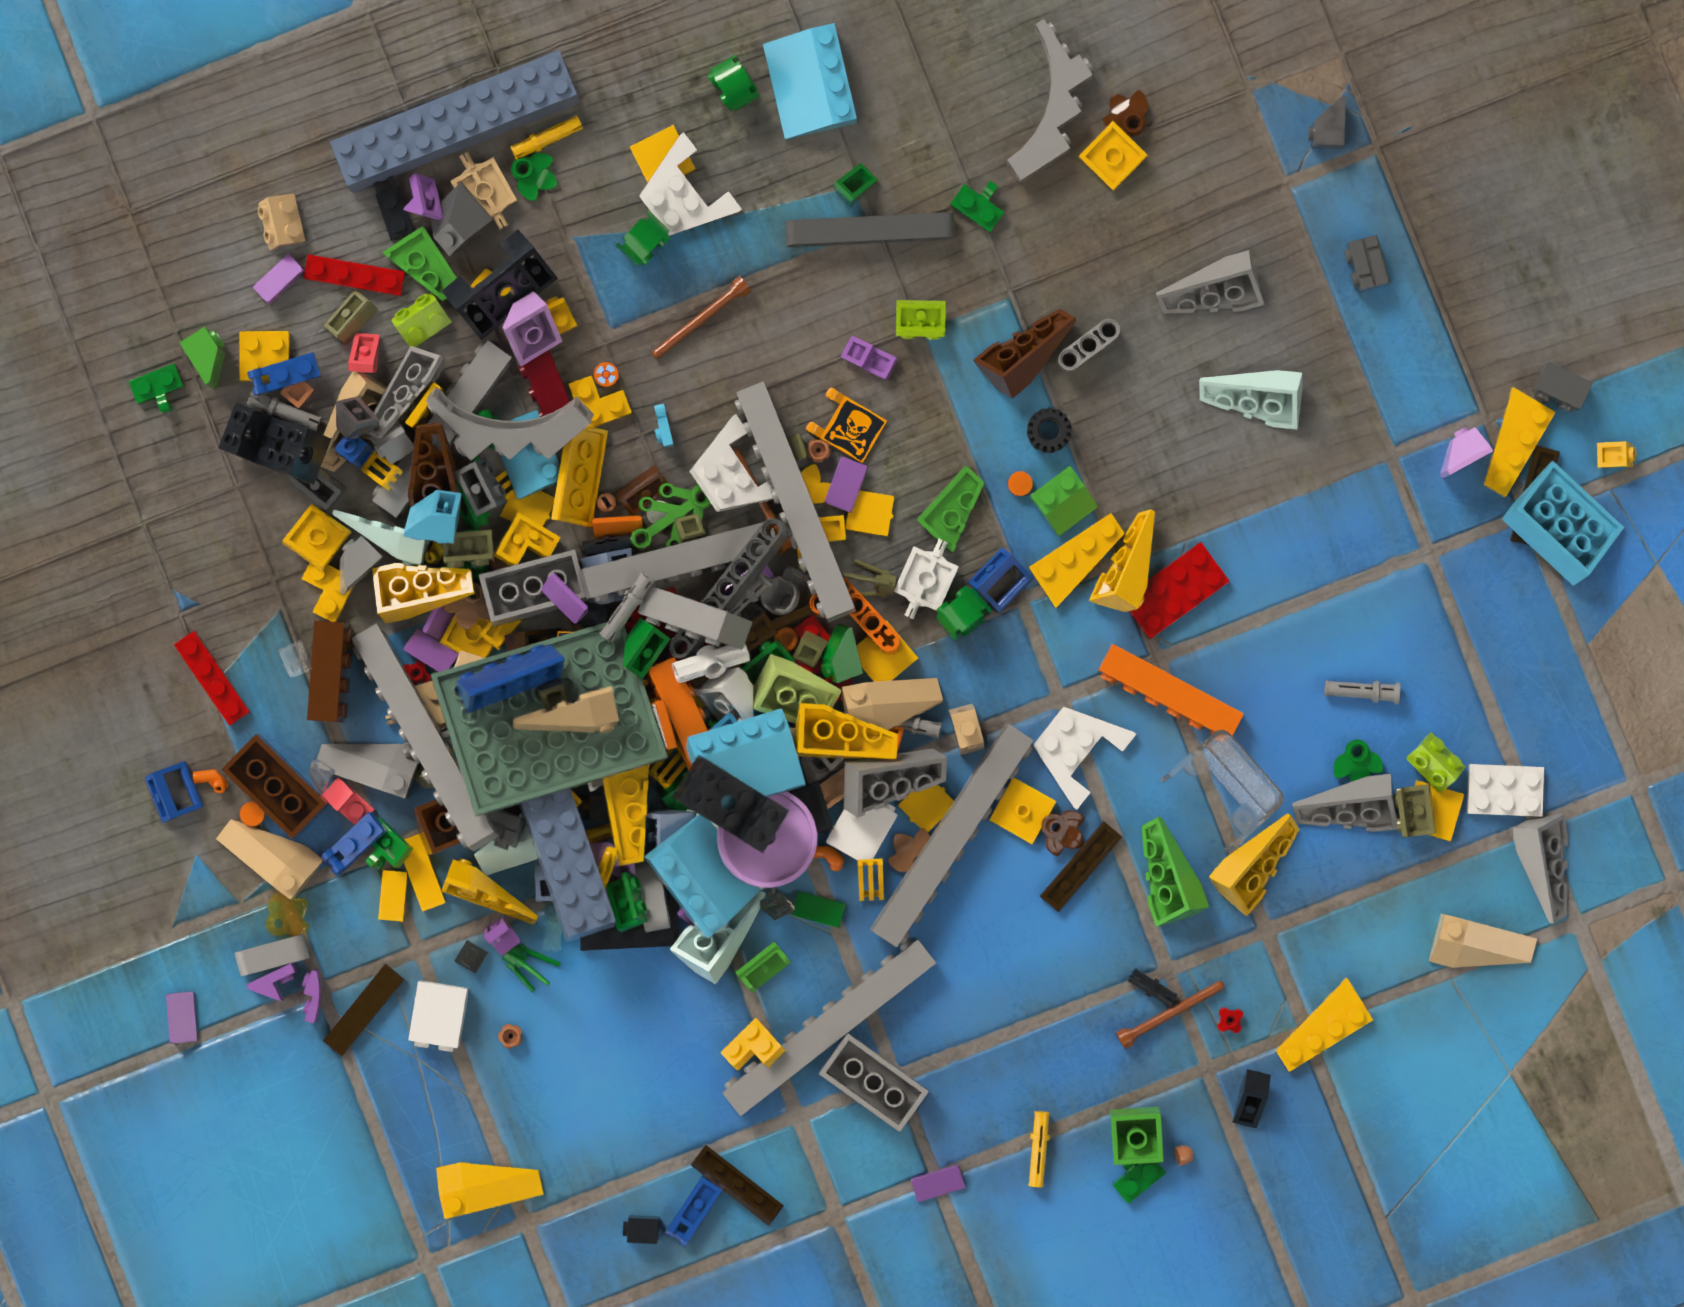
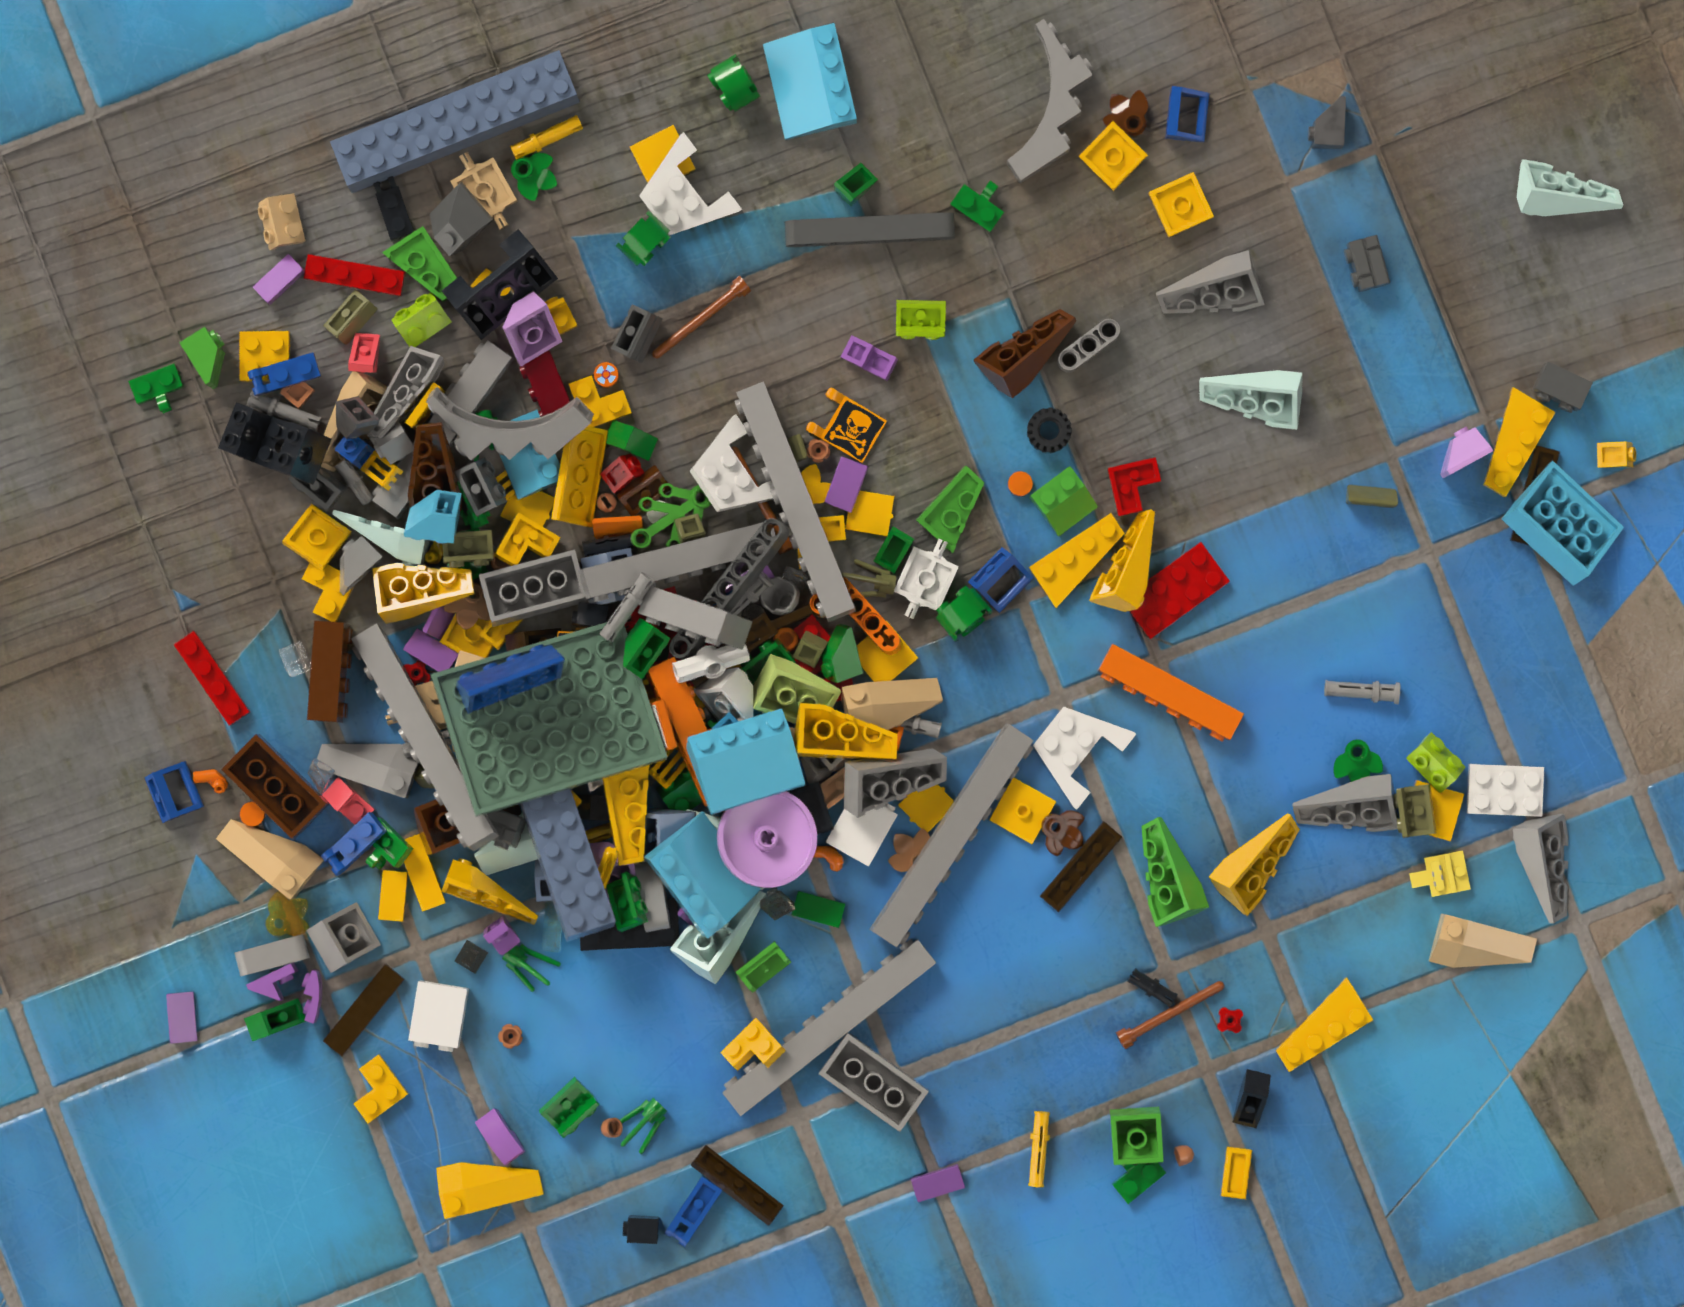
medium lavender slope [403,173,443,221] -> none
tan wedge [513,686,619,734] -> none
olive slope [537,679,570,712] -> none
medium lavender slope [541,573,588,624] -> none
medium azure plate [654,404,674,448] -> none
black plate [672,754,789,853] -> none
yellow tile [858,859,884,901] -> none
tan torso [948,704,984,755] -> none
clear windscreen [1160,730,1284,853] -> none
none -> green slope [244,998,306,1042]
none -> light grey slope [306,902,381,973]
none -> light grey axle [335,459,373,505]
none -> yellow plate [354,1054,409,1123]
none -> medium lavender slope [475,1108,525,1165]
none -> green bracket [538,1077,599,1138]
none -> red bracket [600,454,644,493]
none -> nougat hinge [601,1118,623,1138]
none -> green slope [606,420,658,461]
none -> dark grey brick [611,304,663,363]
none -> green plant [620,1098,667,1154]
none -> green slope [873,526,914,573]
none -> red plate [1107,457,1161,517]
none -> yellow plate [1148,172,1214,238]
none -> blue tile [1165,86,1210,142]
none -> yellow tile [1220,1146,1252,1199]
none -> olive slope [1346,485,1398,508]
none -> light yellow piece [1409,850,1471,897]
none -> light aqua wedge [1517,159,1623,216]

